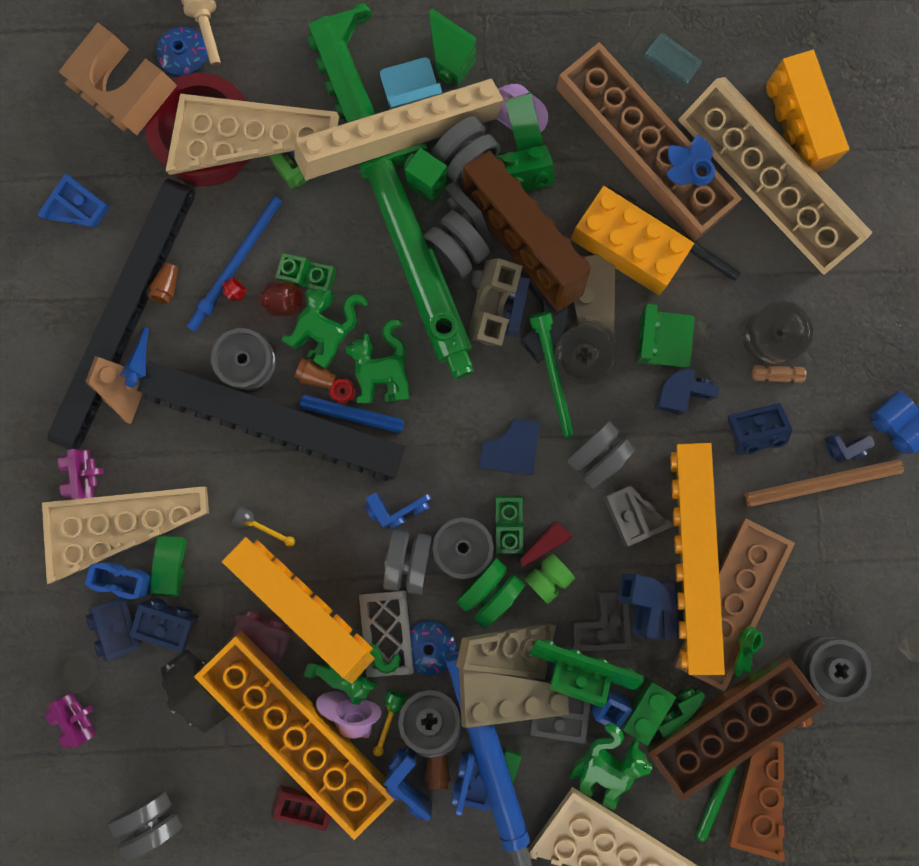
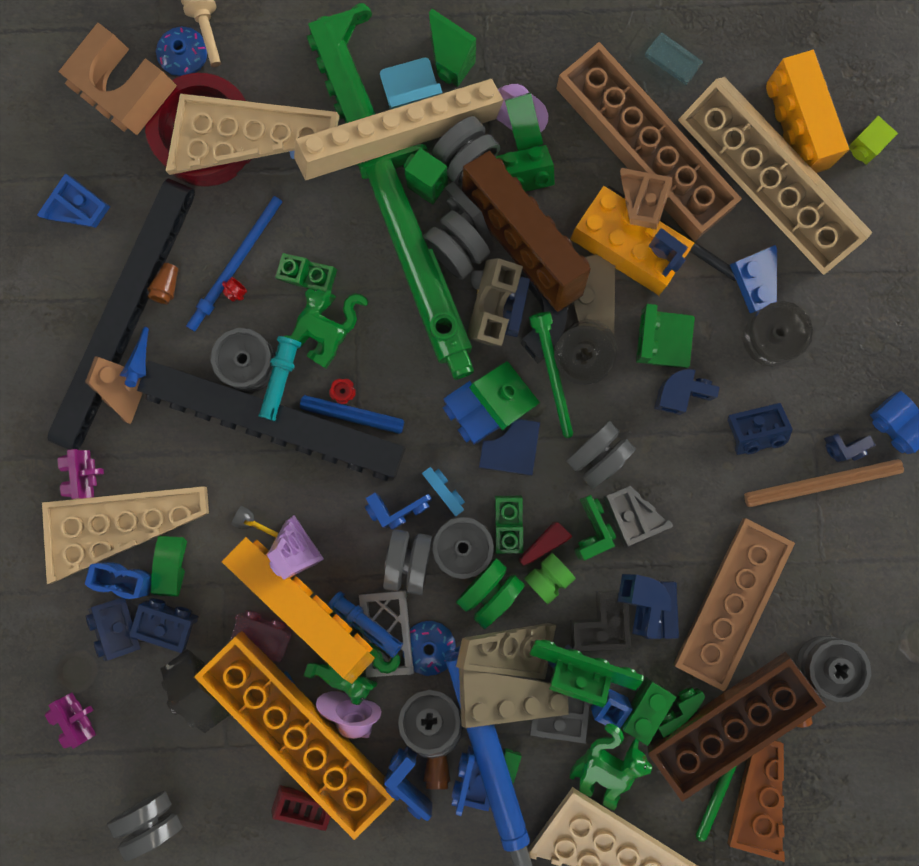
clear red head [260,281,302,316] -> none
bright green bracket [269,153,308,189] -> none
dark orange cone [294,358,336,390] -> none
green animal [346,319,409,404] -> none
hinge [373,689,408,757] -> none
blue plate [666,135,715,186] -> none
light orange brick [670,443,725,675] -> none
green plate [734,626,763,678] -> none
medium nougat axle [752,365,806,383] -> none
none -> teal pin [258,336,302,421]
none -> lavender wing [267,515,324,580]
none -> blue pin [328,591,403,658]
none -> dark azure plate [422,467,465,516]
none -> blue brick [442,381,500,445]
none -> green plate [469,361,540,430]
none -> green bracket [574,495,616,561]
none -> medium nougat wing [620,168,672,230]
none -> dark blue bracket [649,228,688,277]
none -> wing [730,245,777,313]
none -> lime brick [849,116,898,165]

